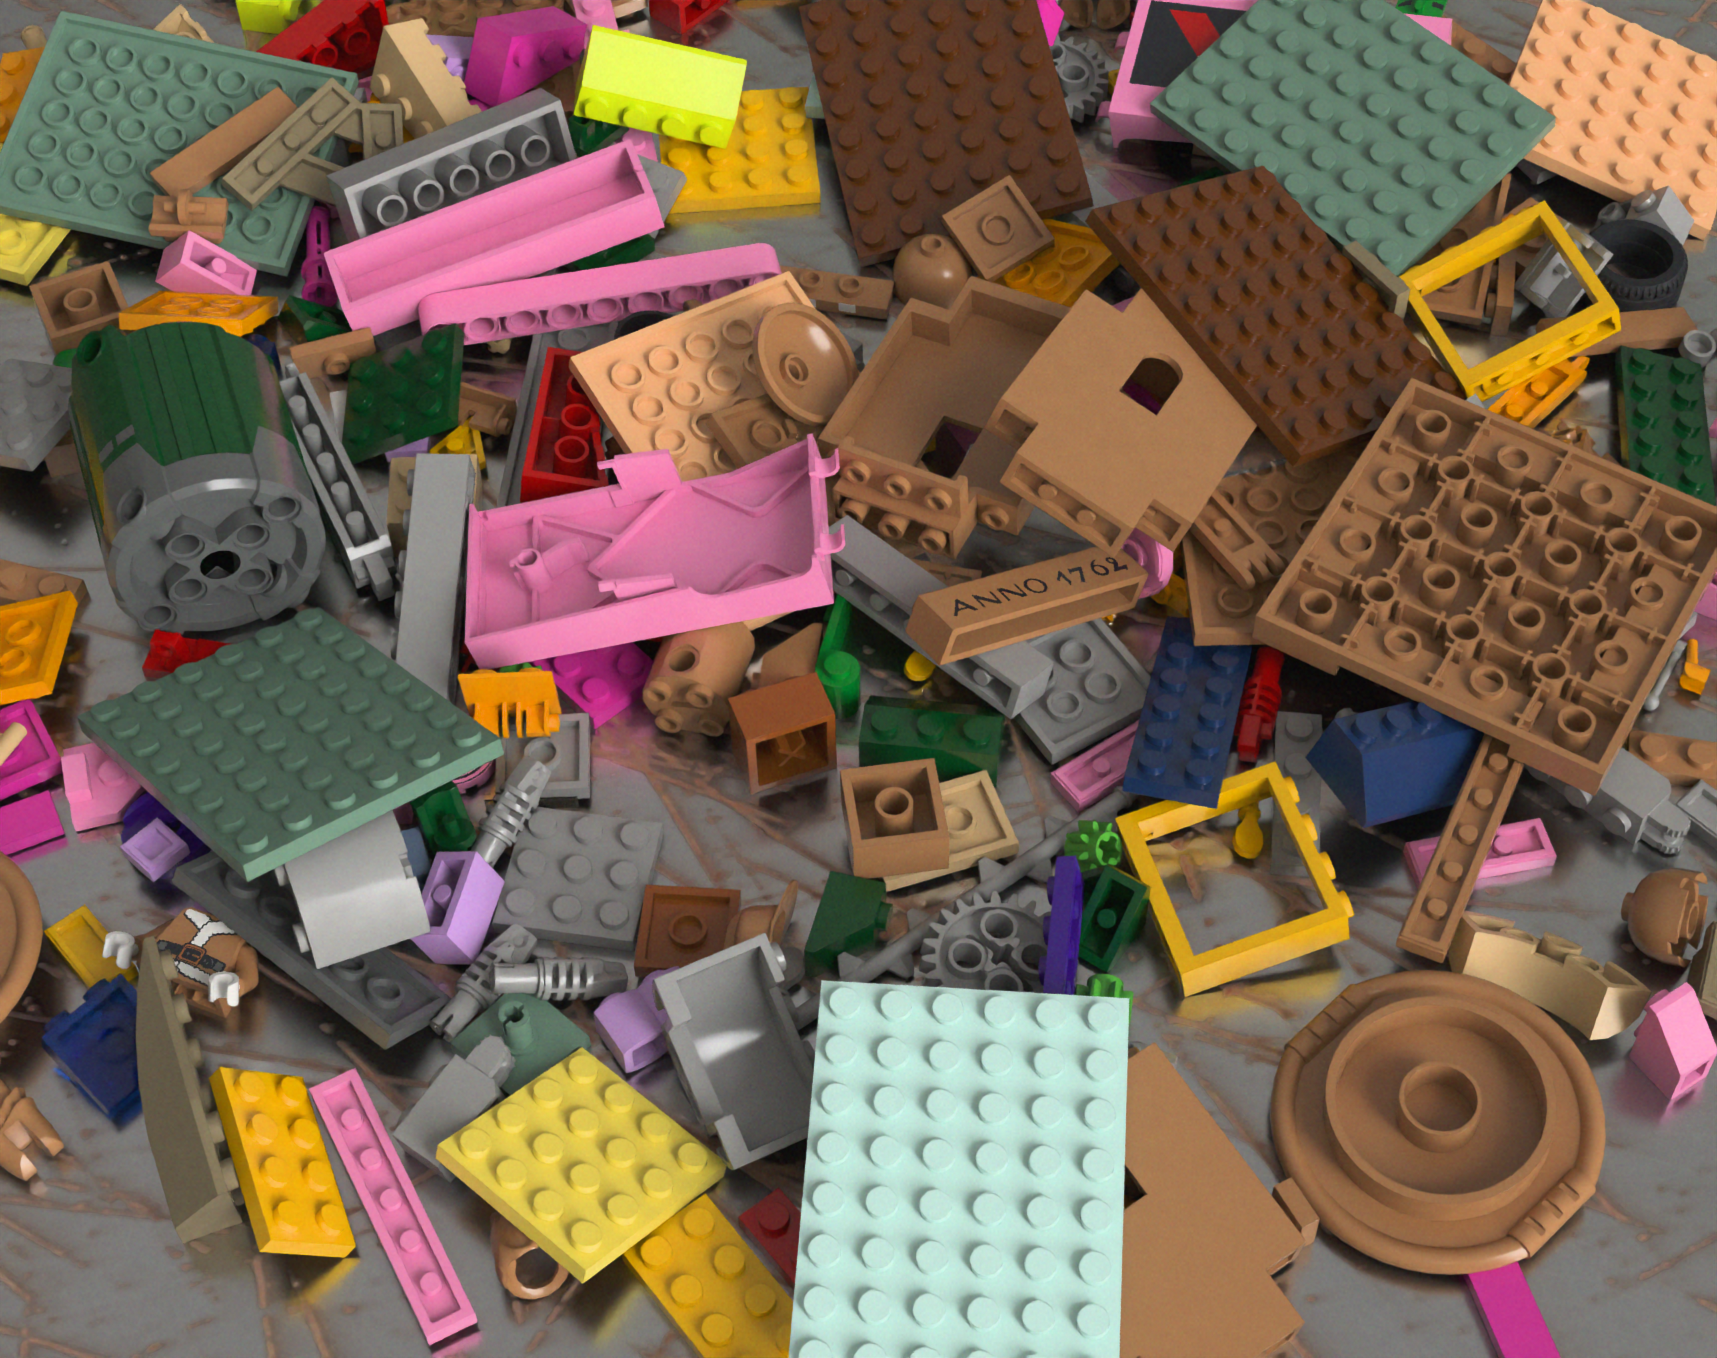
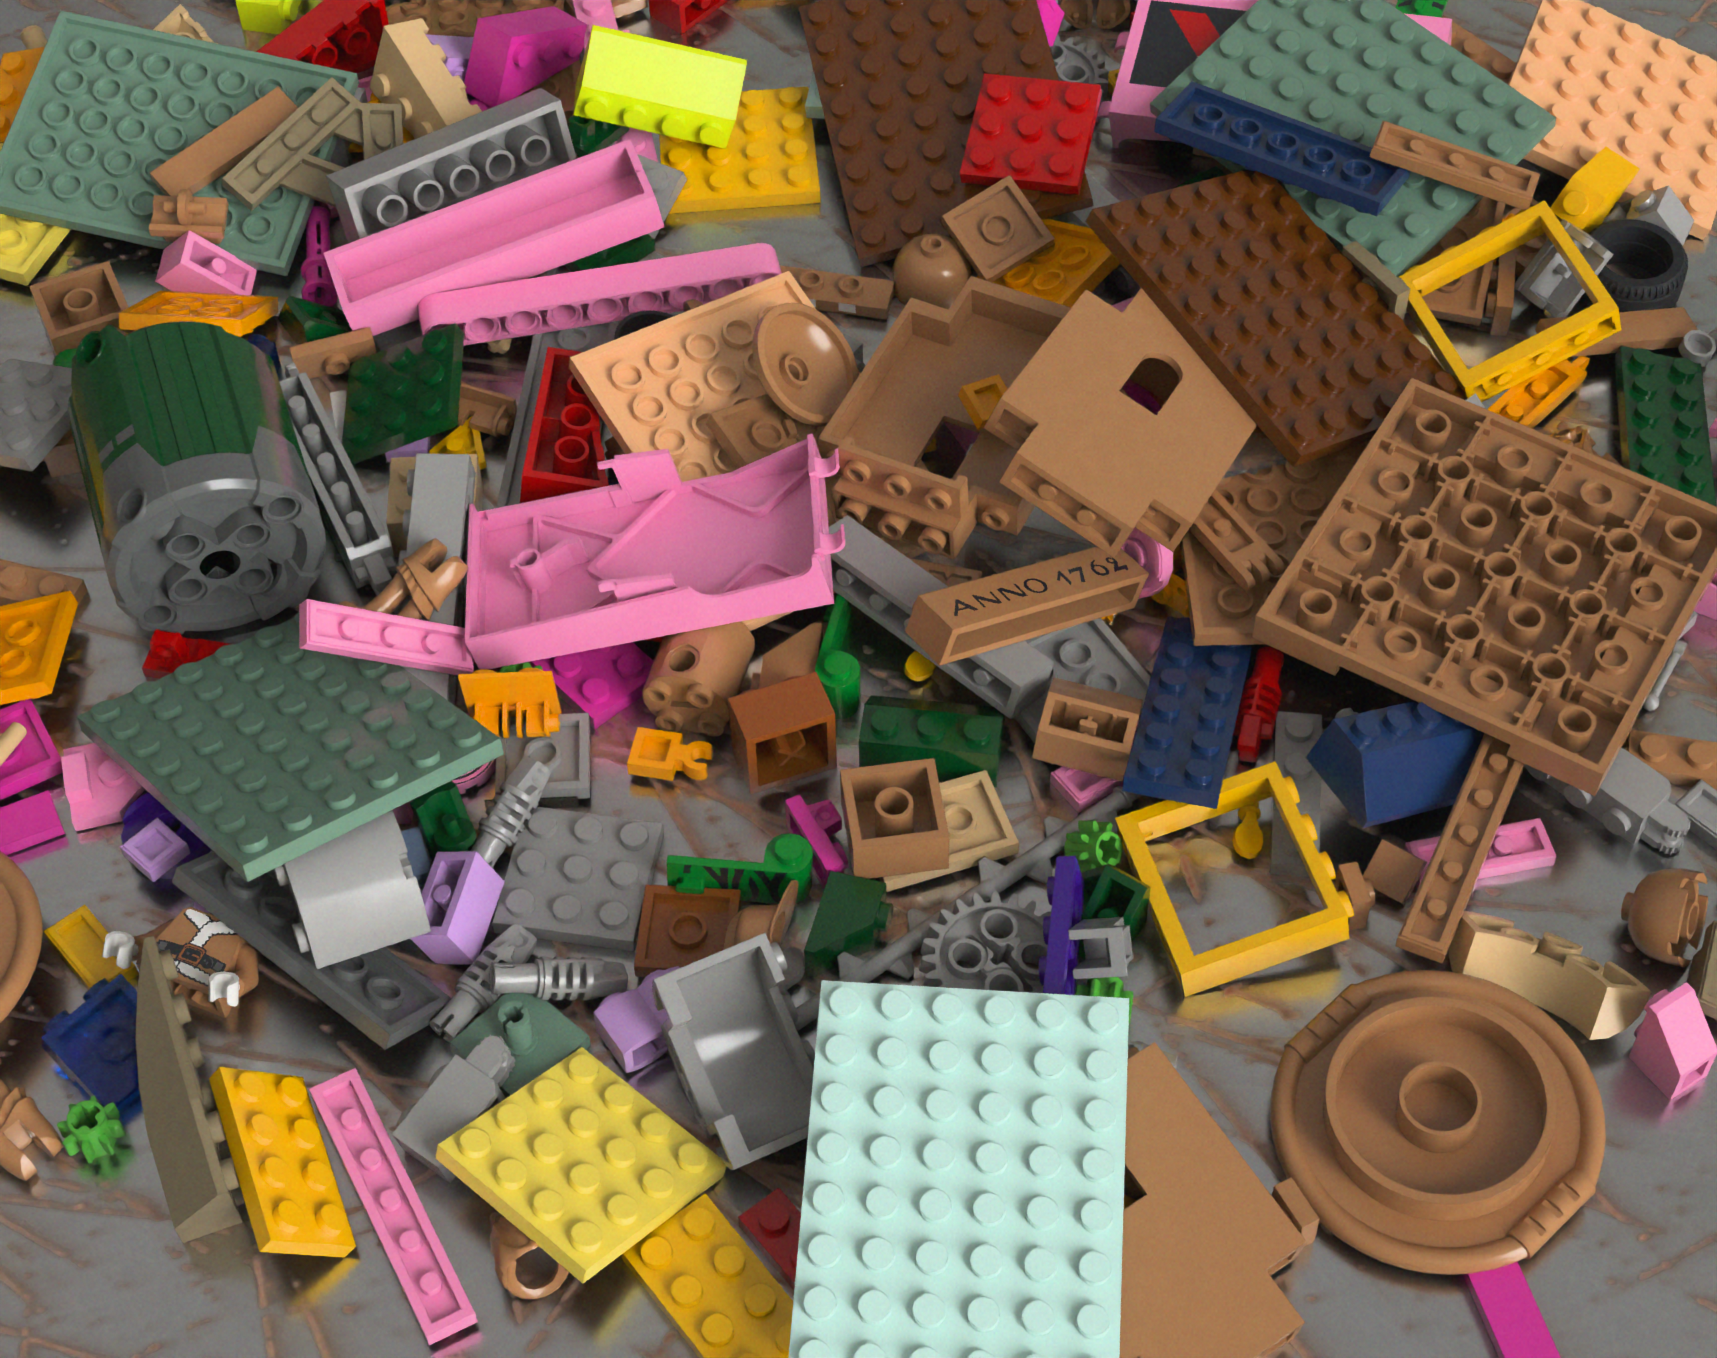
light orange hand [1678,639,1711,695] -> none
none -> bright green gear [57,1096,126,1163]
none -> bright pink tile [299,599,474,675]
none -> medium nougat piece [337,538,468,665]
none -> light orange plate [627,727,713,781]
none -> green door [667,833,813,904]
none -> dark pink hinge [785,794,849,889]
none -> light orange plate [958,374,1007,430]
none -> red plate [959,73,1102,195]
none -> medium nougat slope [1032,677,1143,781]
none -> light grey window [1068,917,1133,979]
none -> dark blue plate [1154,81,1411,216]
none -> medium nougat plate [1334,862,1375,930]
none -> medium nougat tile [1363,839,1427,904]
none -> medium nougat tile [1369,121,1540,210]
none -> yellow slope [1550,146,1640,234]

